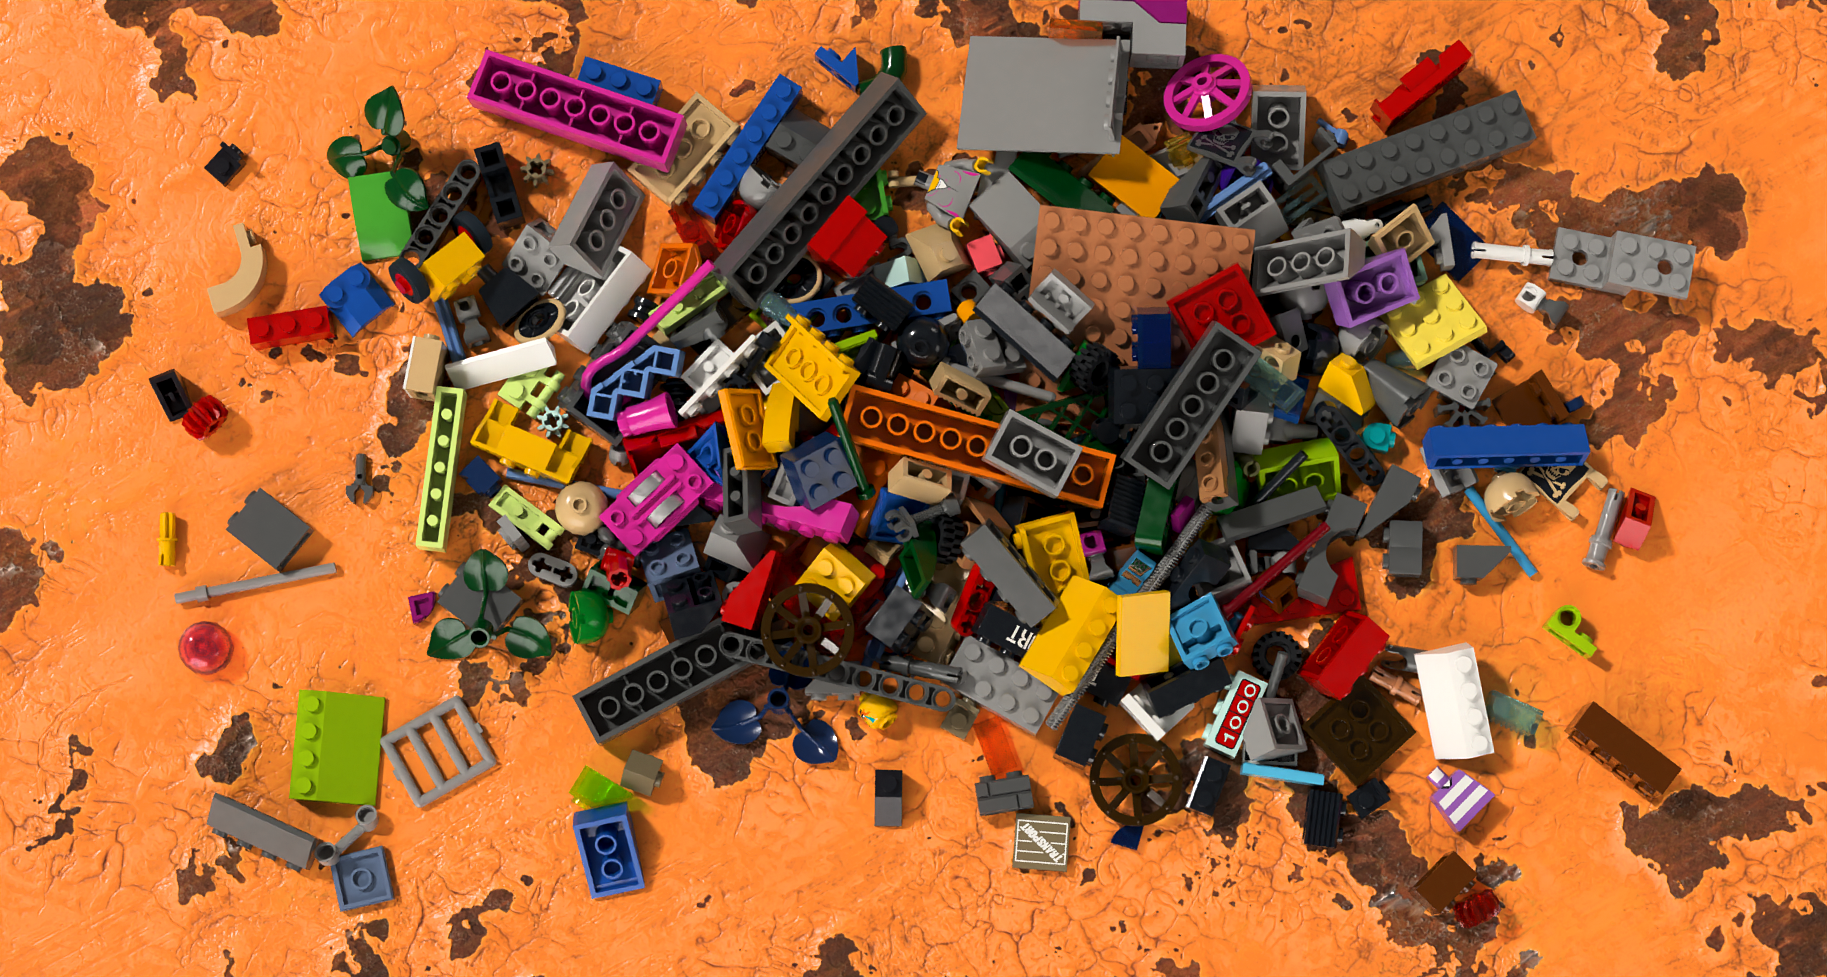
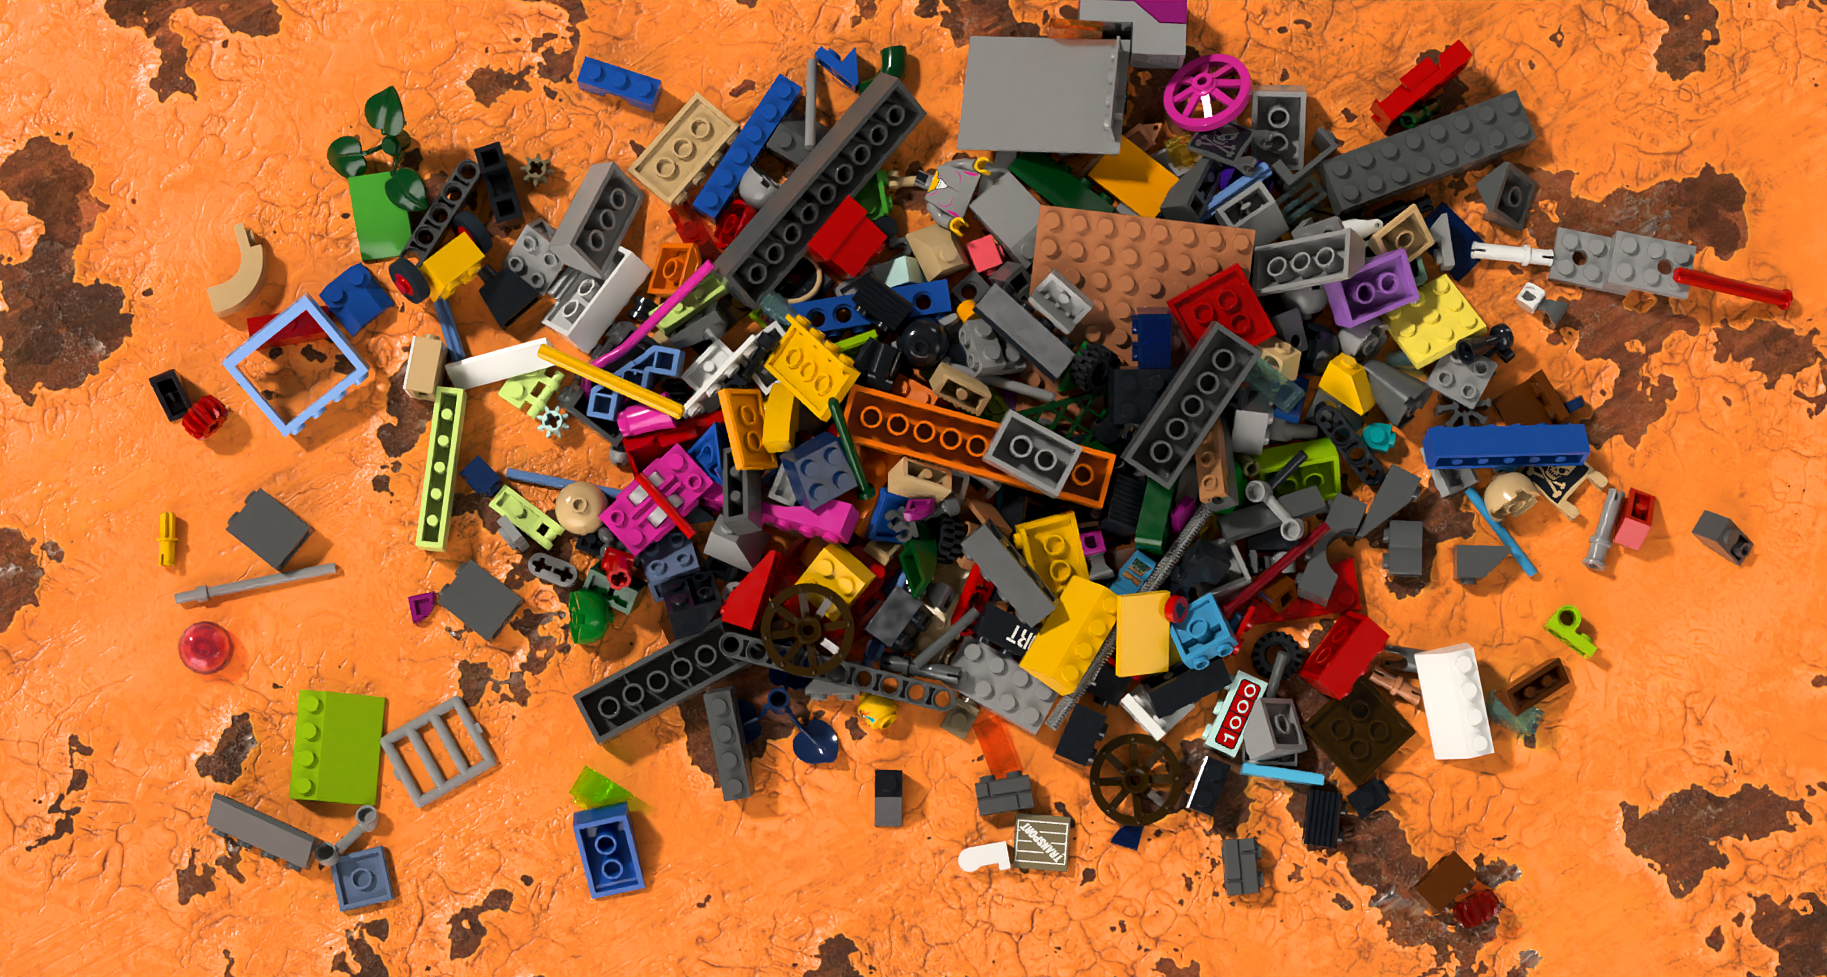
black bracket [204,141,246,187] -> none
dark grey bar [346,453,374,505] -> none
dark green plant [427,549,552,659] -> none
leg [453,294,492,349] -> none
dark pink brick [467,49,688,173] -> none
yellow bracket [470,398,593,485] -> none
wheel [514,299,566,344] -> none
dark tan brick [620,749,665,797] -> none
medium blue hand [1316,118,1349,148] -> none
torso [1426,766,1495,833] -> none
reddish brown brick [1564,701,1682,798] -> none
none -> light blue window [222,292,370,437]
none -> yellow axle [537,344,685,419]
none -> red bar [635,472,697,539]
none -> dark grey brick [703,685,755,802]
none -> light grey bar [805,59,817,151]
none -> magenta tile [903,499,936,522]
none -> dark grey bar [912,607,980,669]
none -> white leg [958,841,1011,872]
none -> red tile [1164,595,1188,624]
none -> dark grey brick [1220,838,1264,896]
none -> light grey bar [1245,480,1305,541]
none -> dark green pin [1400,98,1442,129]
none -> black piece [1456,323,1514,365]
none -> dark grey slope [1475,161,1537,231]
none -> reddish brown slope [1494,658,1570,716]
none -> red axle [1672,267,1793,310]
none -> dark grey slope [1691,510,1754,566]

